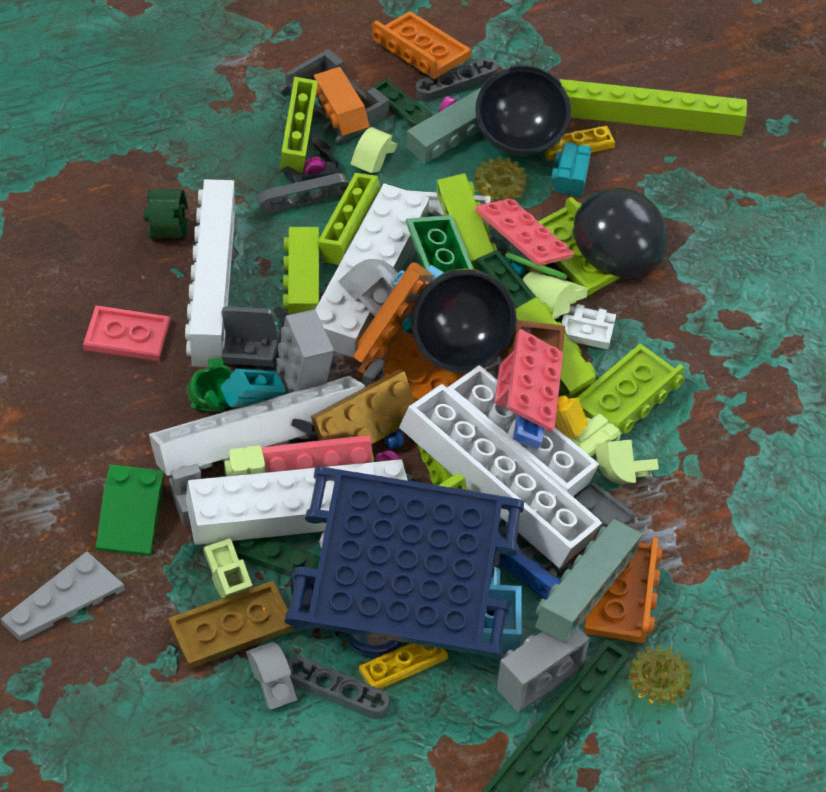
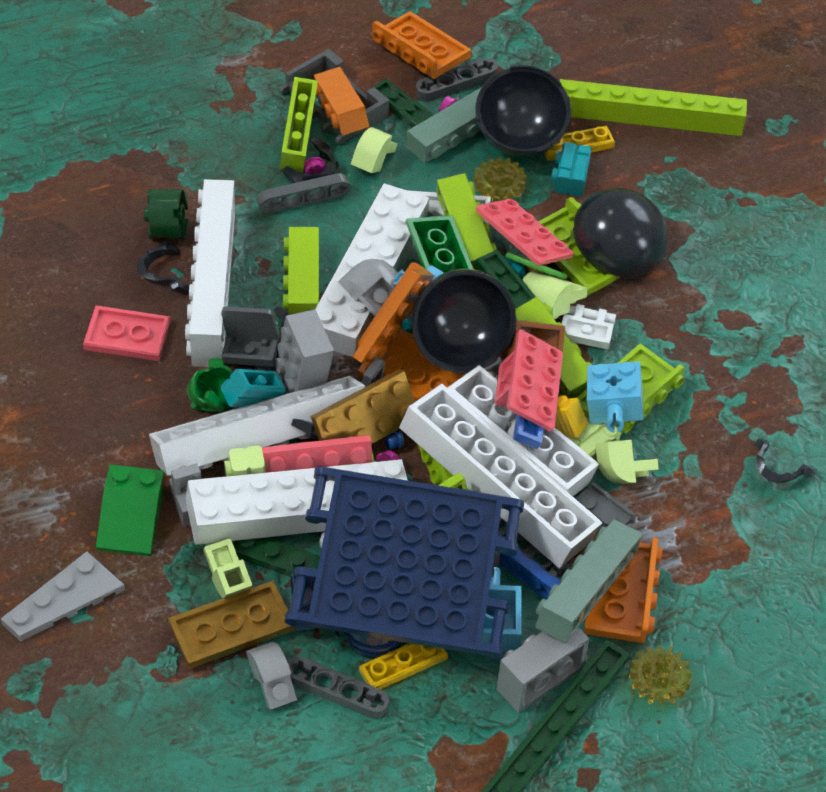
lime brick [318,173,381,265] -> none
none -> black helmet [137,241,189,293]
none -> medium azure brick [587,362,644,432]
none -> black helmet [754,438,817,483]

